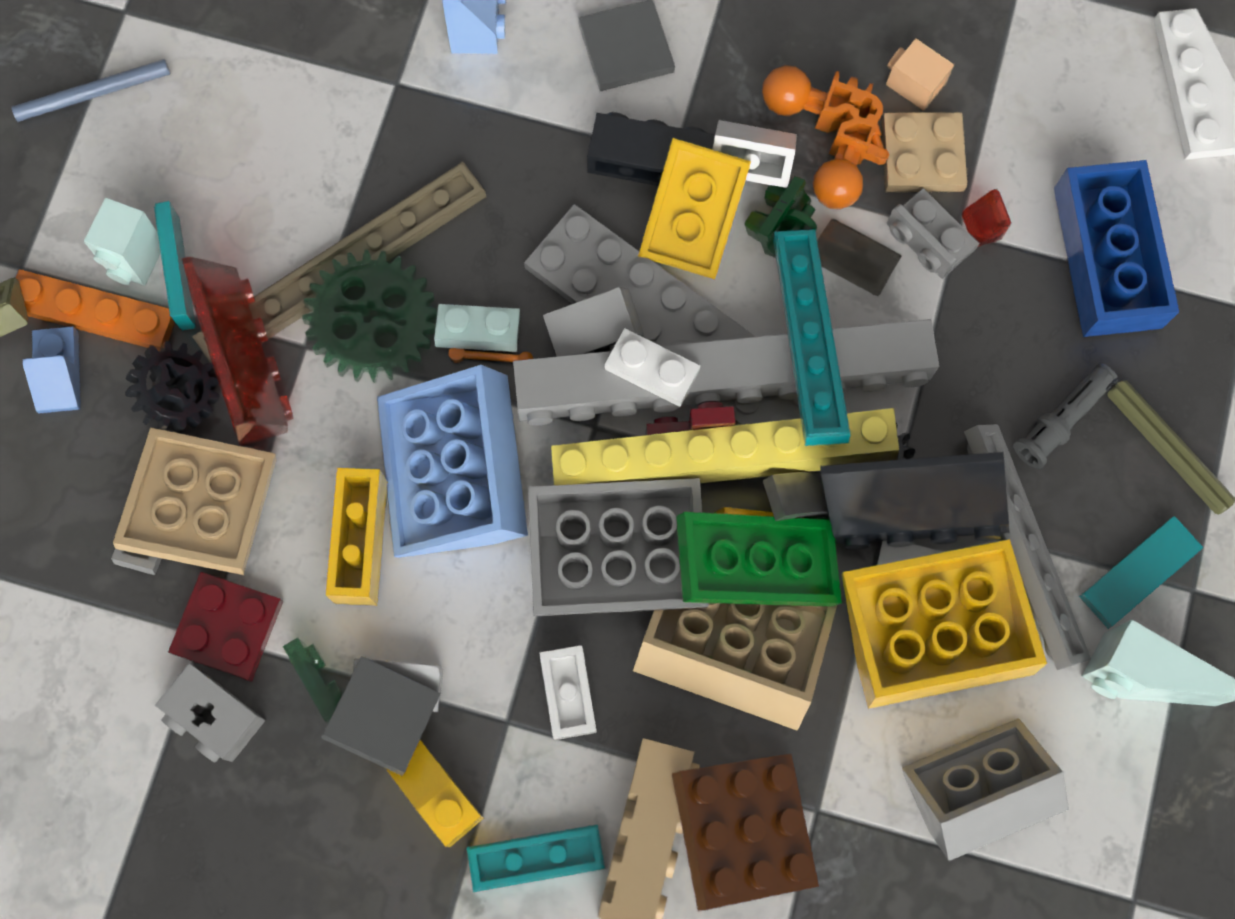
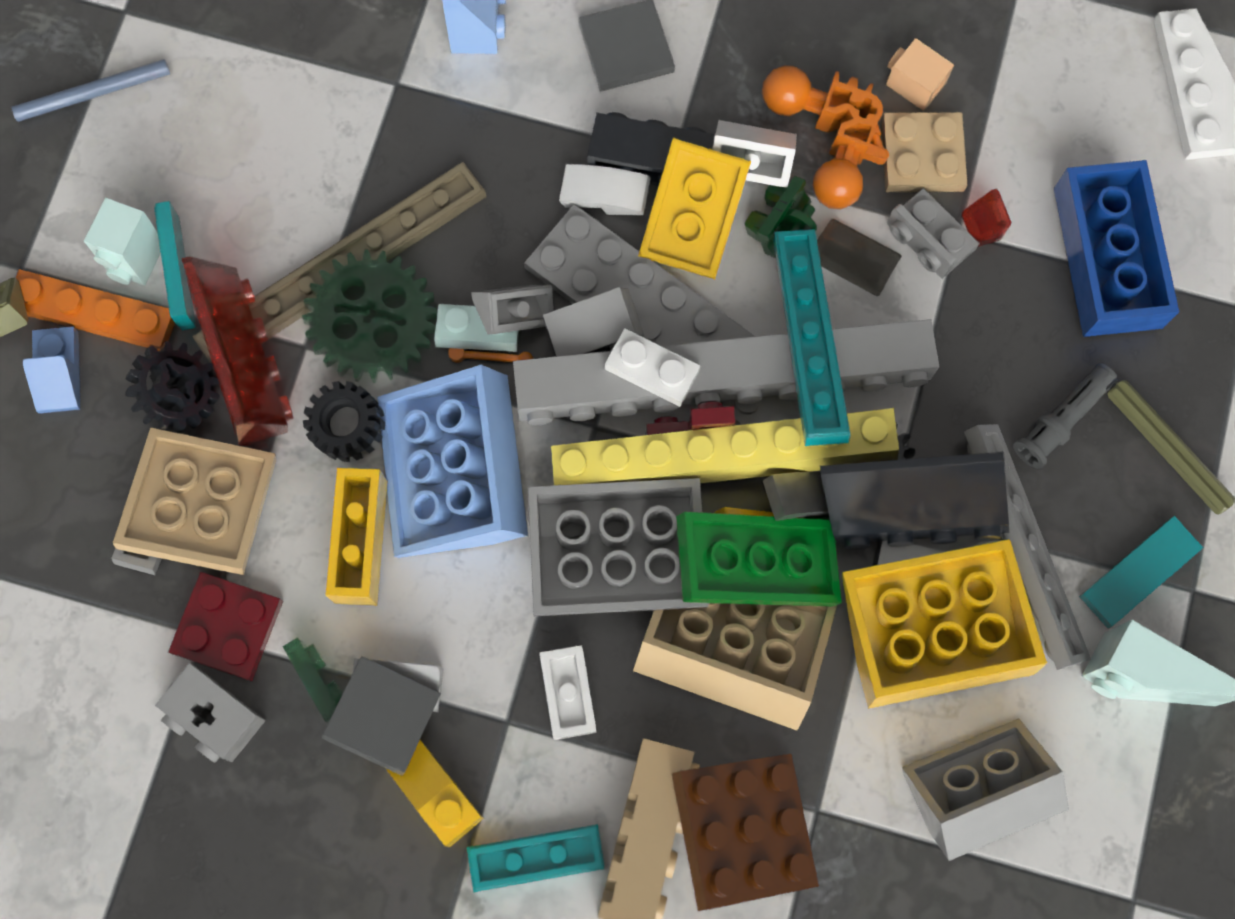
none -> black tyre [303,381,385,462]
none -> light grey slope [471,285,554,334]
none -> white slope [559,164,650,215]

